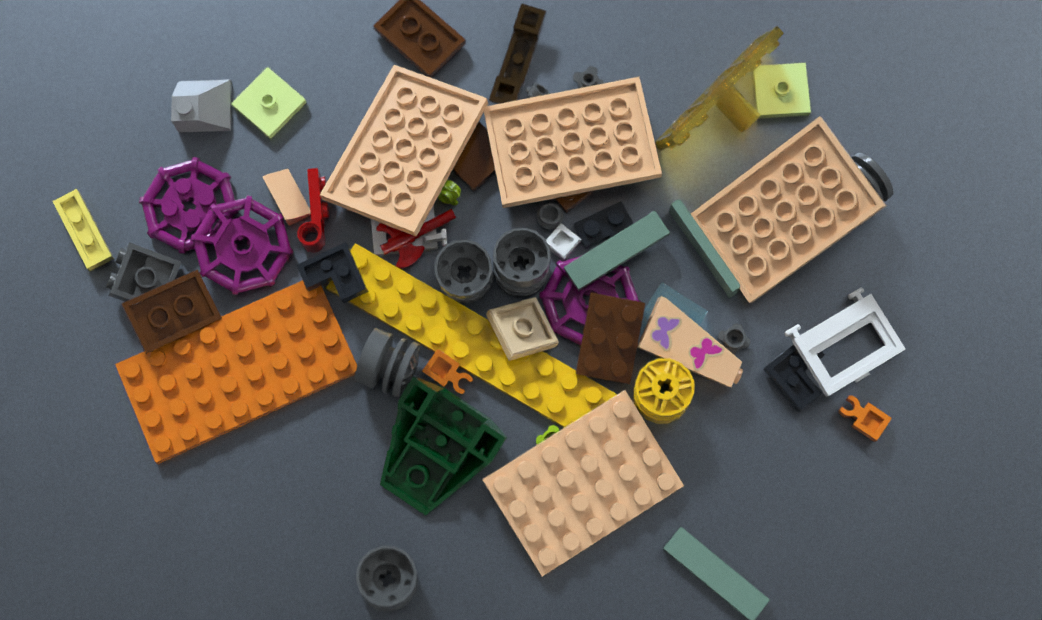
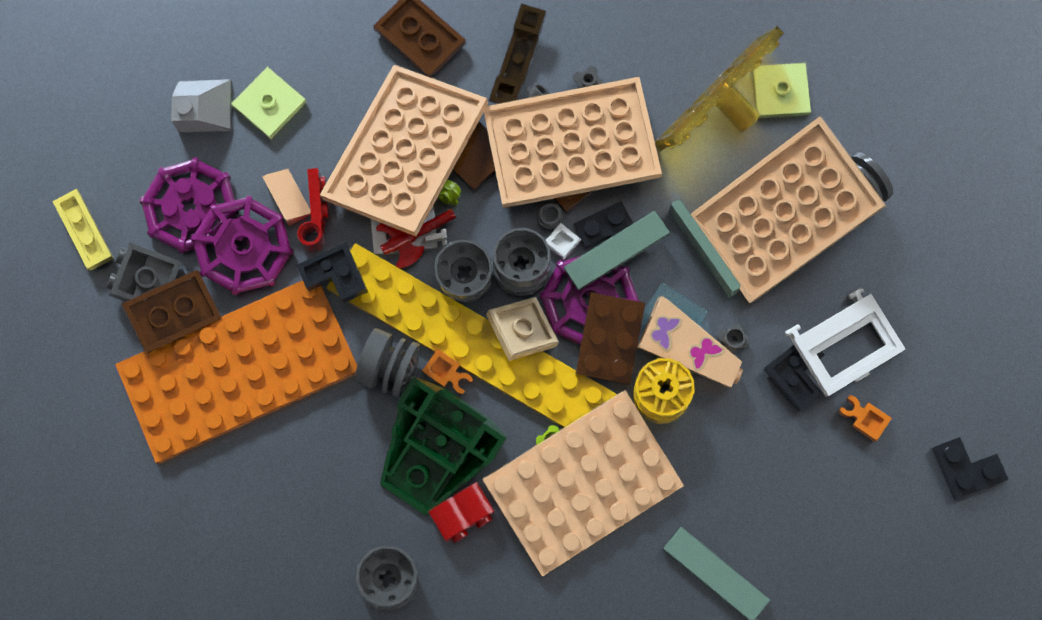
none -> red brick [429,482,495,543]
none -> black plate [932,437,1009,500]

